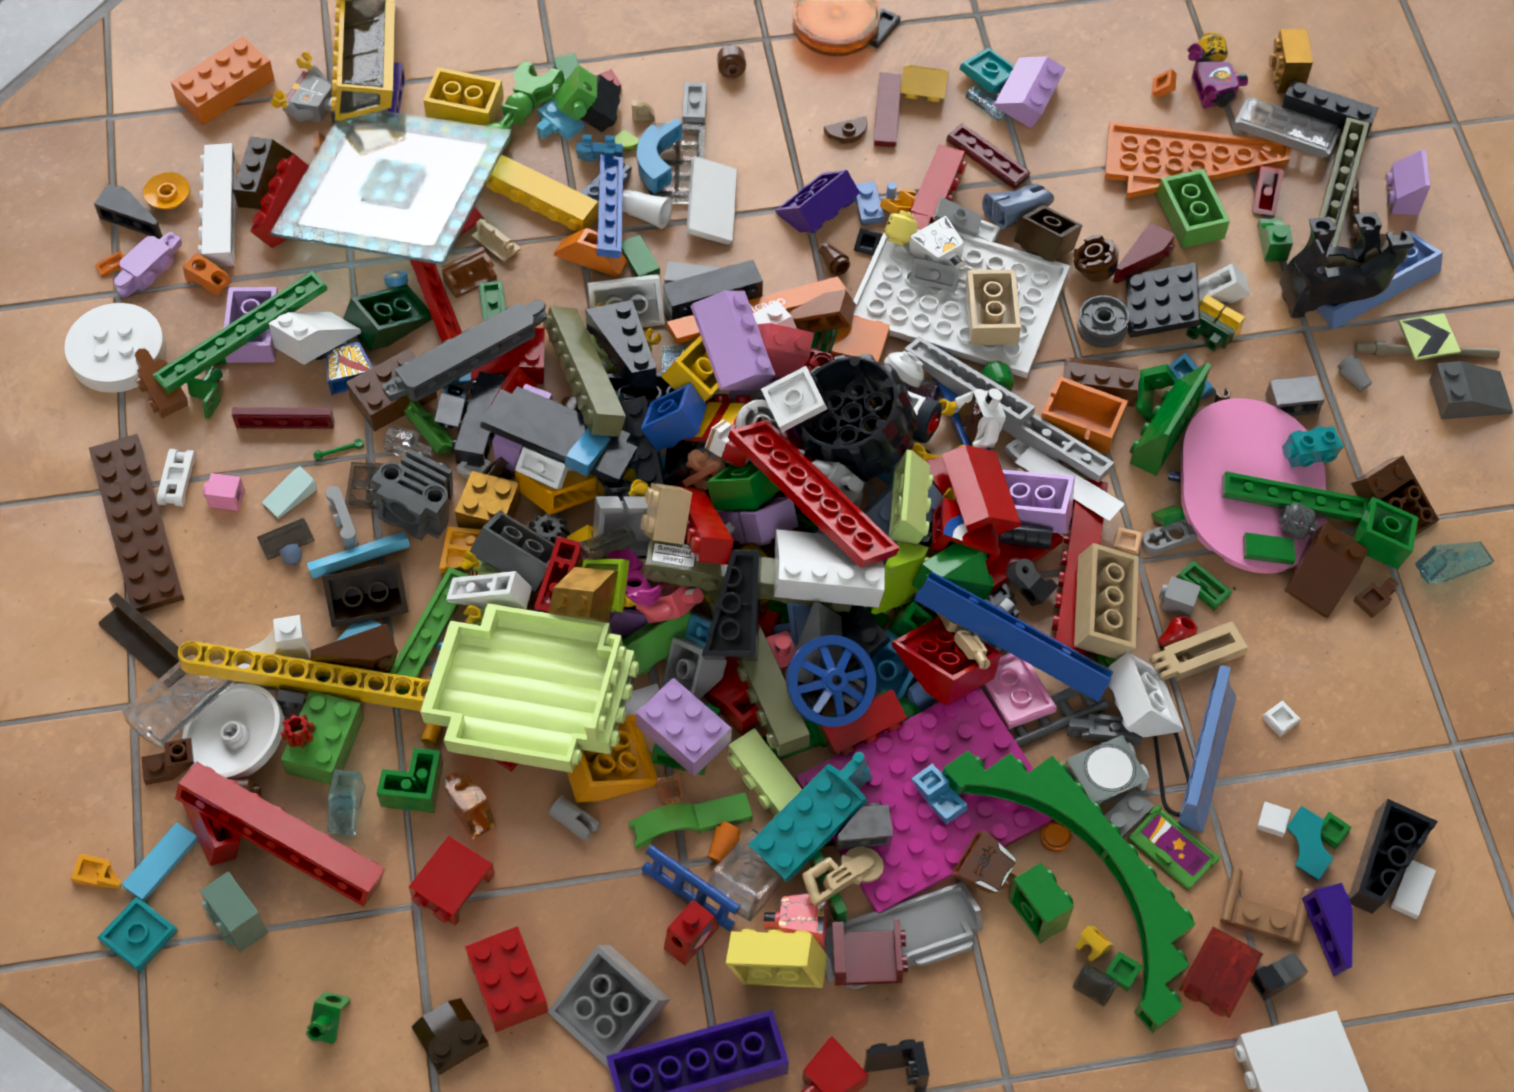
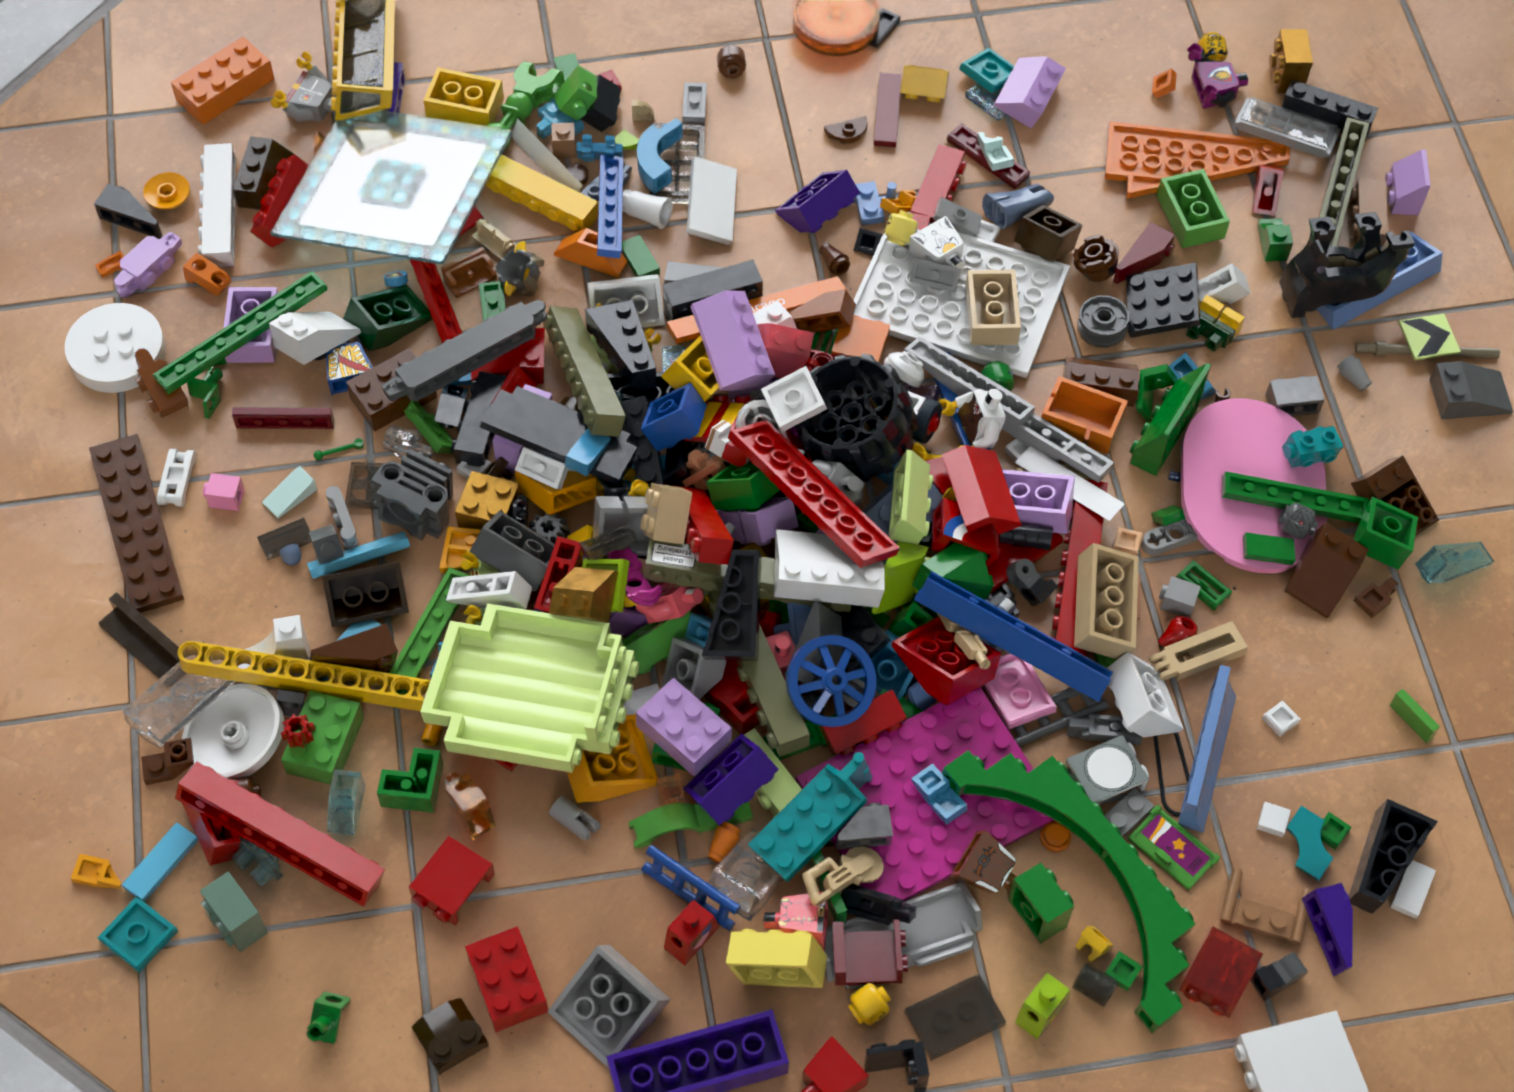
none -> clear light blue hips [232,837,283,886]
none -> dark grey brick [308,524,344,564]
none -> dark grey hair [495,241,545,297]
none -> white sticker [511,118,582,192]
none -> black gear [513,495,528,527]
none -> medium nougat brick [551,122,576,159]
none -> tile [567,164,589,185]
none -> dark purple slope [683,733,779,826]
none -> black hinge [841,884,917,926]
none -> yellow head [848,983,891,1026]
none -> clear smoke tile [904,974,1006,1061]
none -> light aqua slope [977,132,1014,171]
none -> lime torso [1015,973,1070,1040]
none -> bright green tile [1390,689,1440,743]

